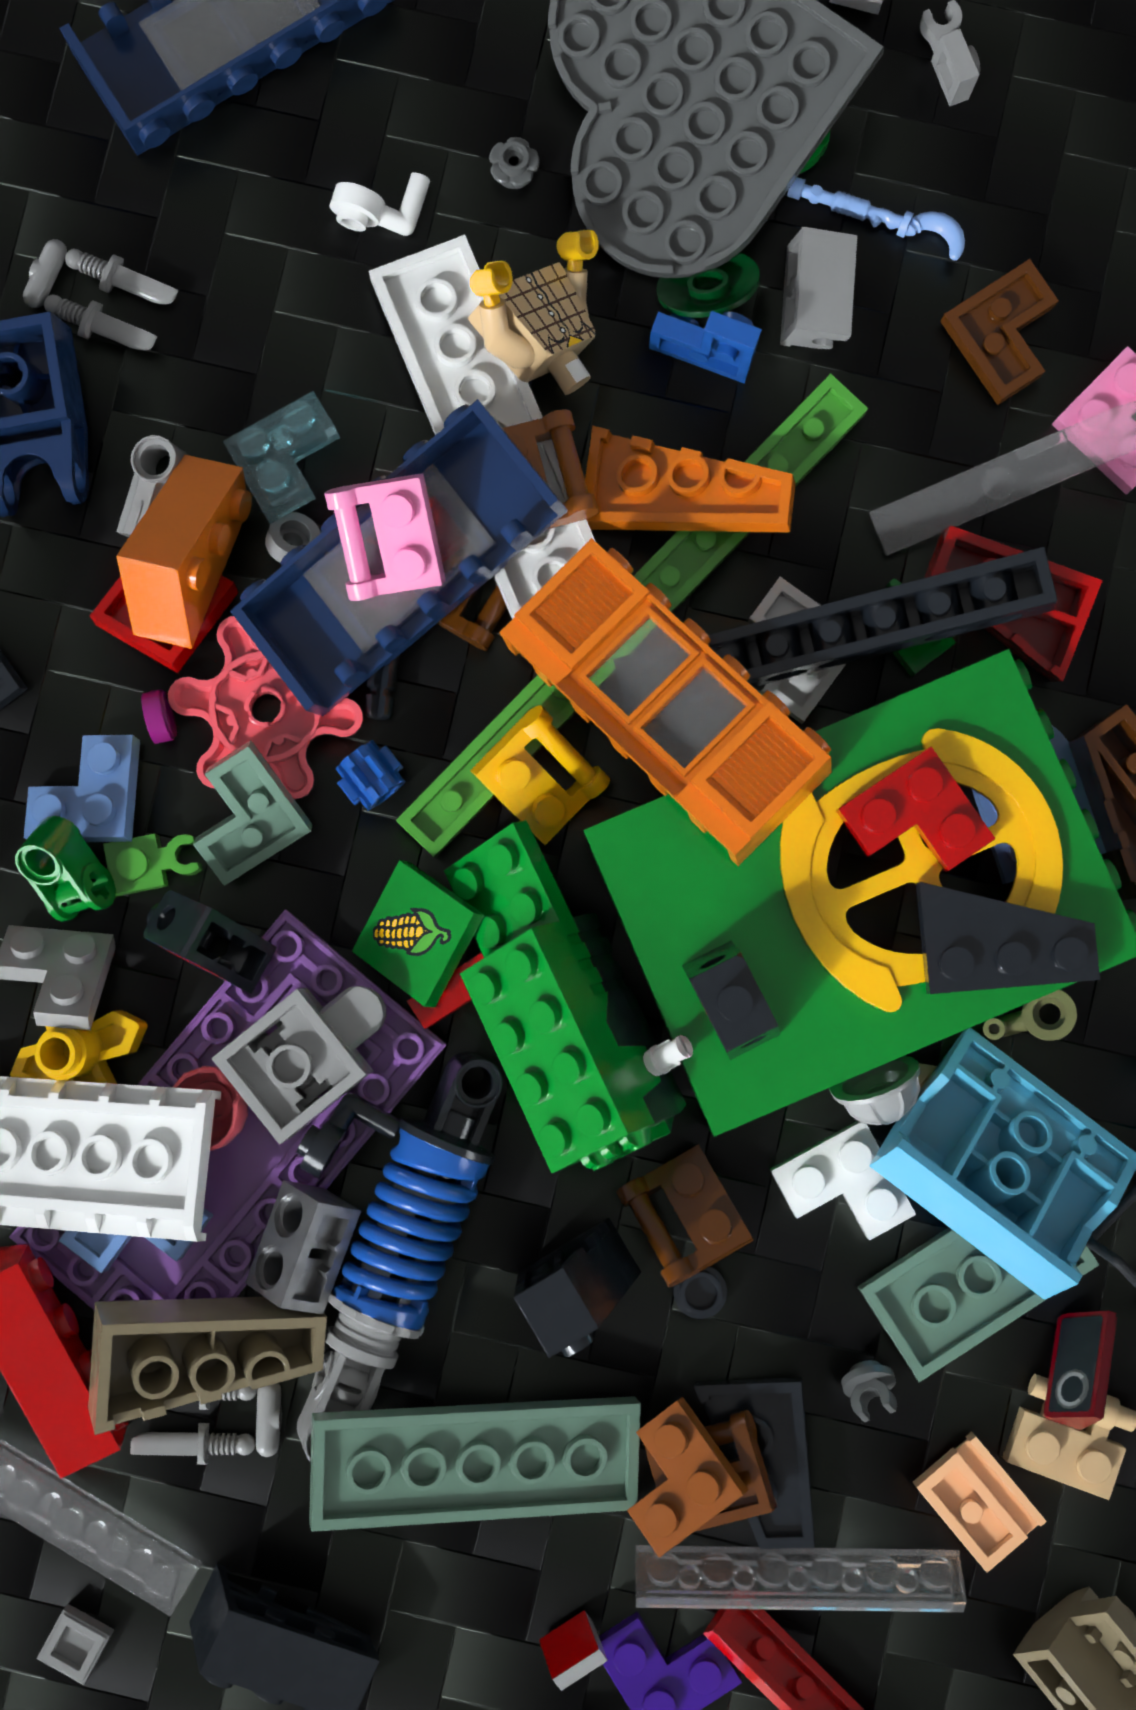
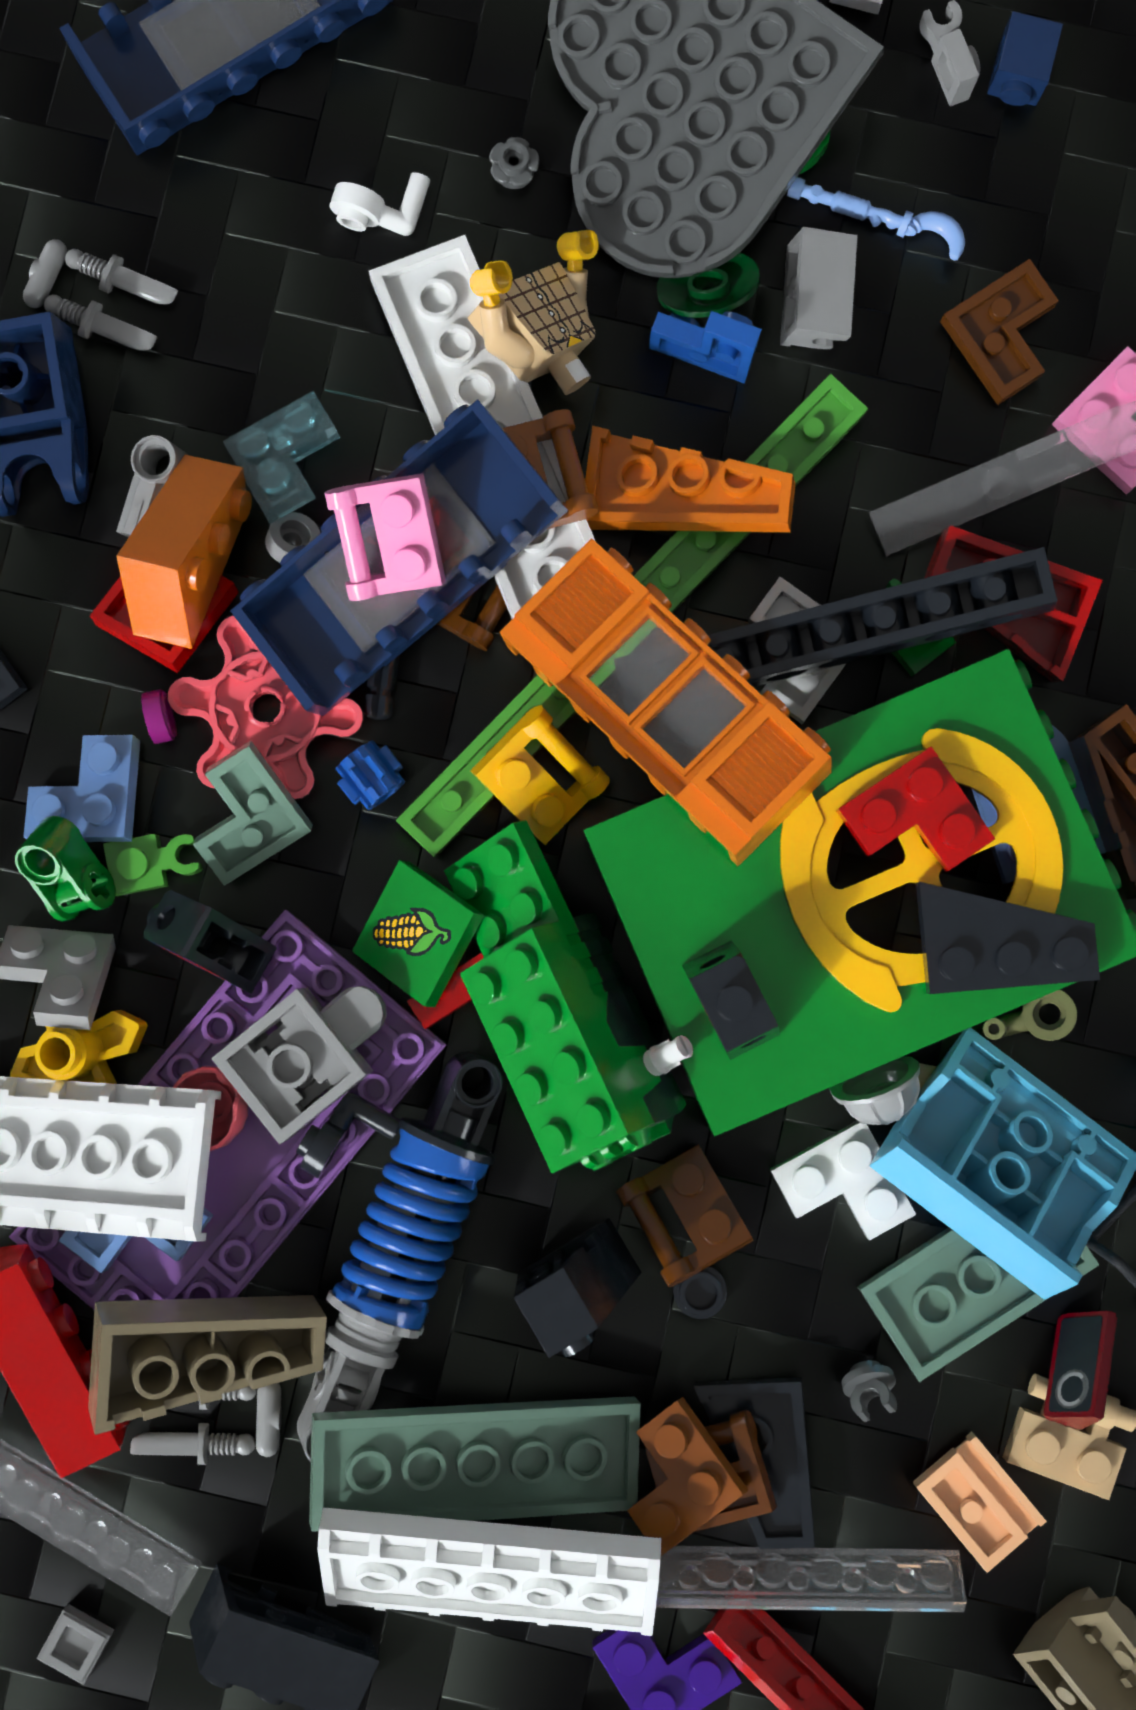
flat silver brick [245,1180,361,1314] -> none
red tile [539,1610,608,1691] -> none
none -> white ladder [317,1508,661,1636]
none -> dark blue brick [987,11,1063,106]

